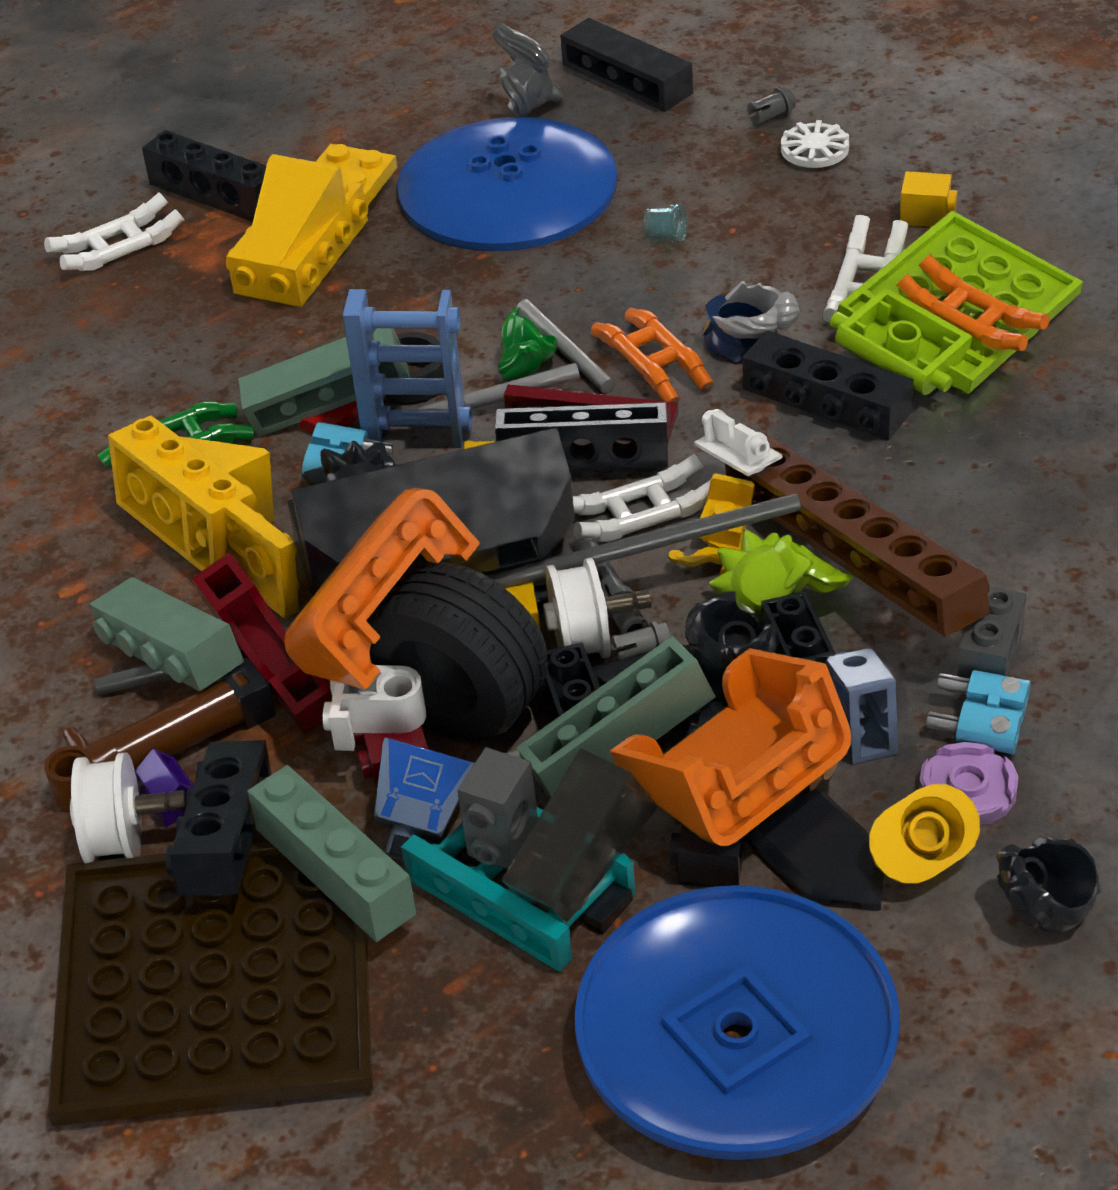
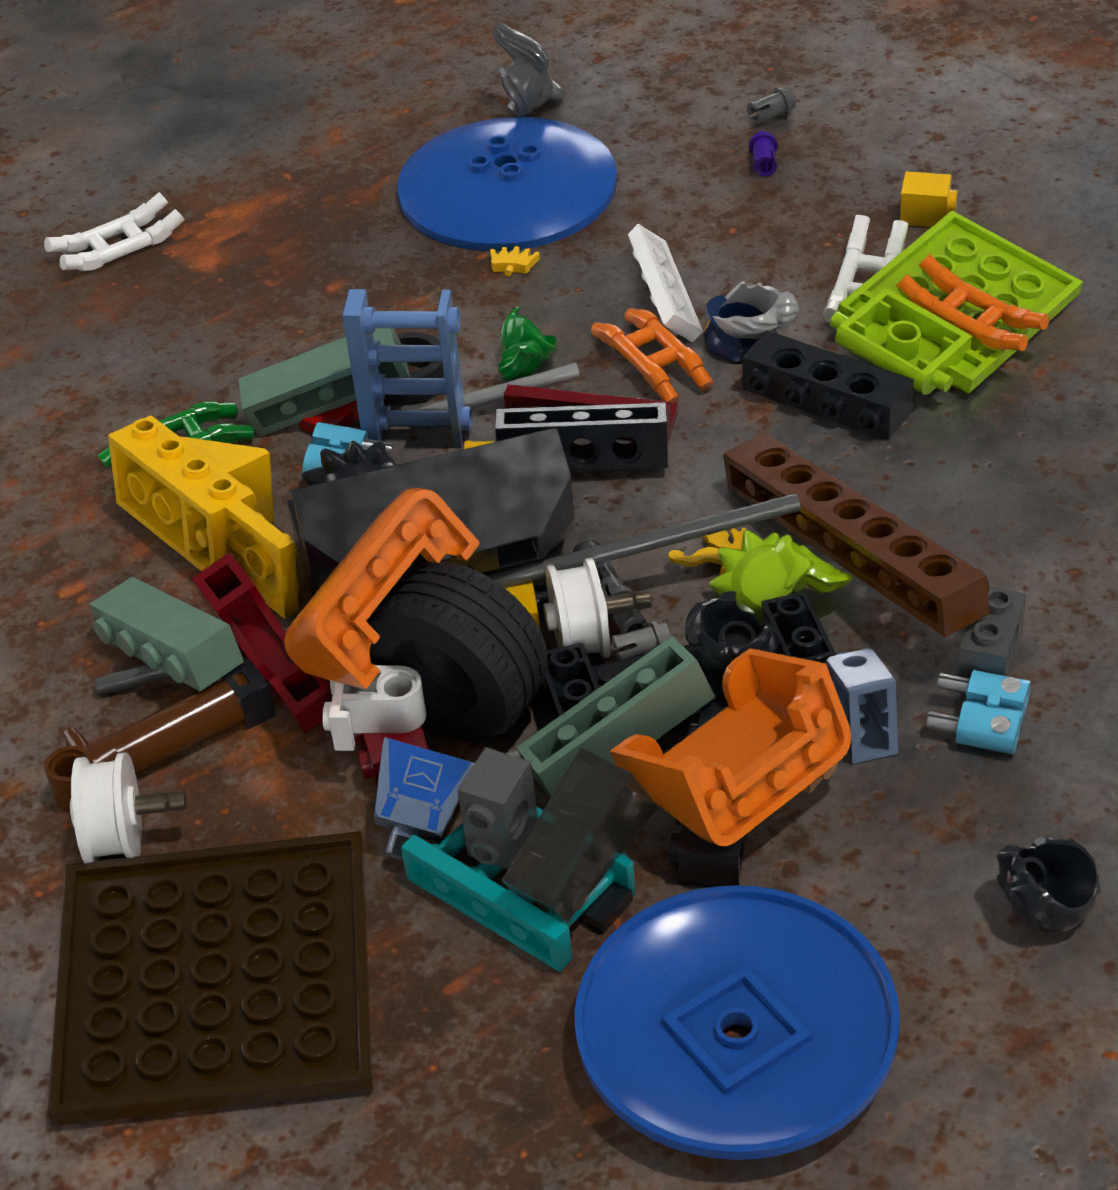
dark purple piece [135,749,194,827] -> none
black brick [142,130,267,222] -> none
black brick [165,740,272,896] -> none
yellow wedge [226,144,397,307] -> none
sand green brick [247,765,416,942] -> none
light grey bar [517,299,615,393] -> none
black brick [560,18,693,112] -> none
white piece [573,453,710,542] -> none
clear light blue piece [644,203,687,242] -> none
white hinge [694,409,782,476] -> none
yellow bracket [699,473,755,547] -> none
black tile [746,788,884,910] -> none
white wheel [781,120,850,168] -> none
yellow piece [869,784,980,884] -> none
lavender tile [919,742,1019,825] -> none
none -> yellow piece [490,246,540,277]
none -> white plate [628,224,703,342]
none -> dark purple pin [748,131,778,177]

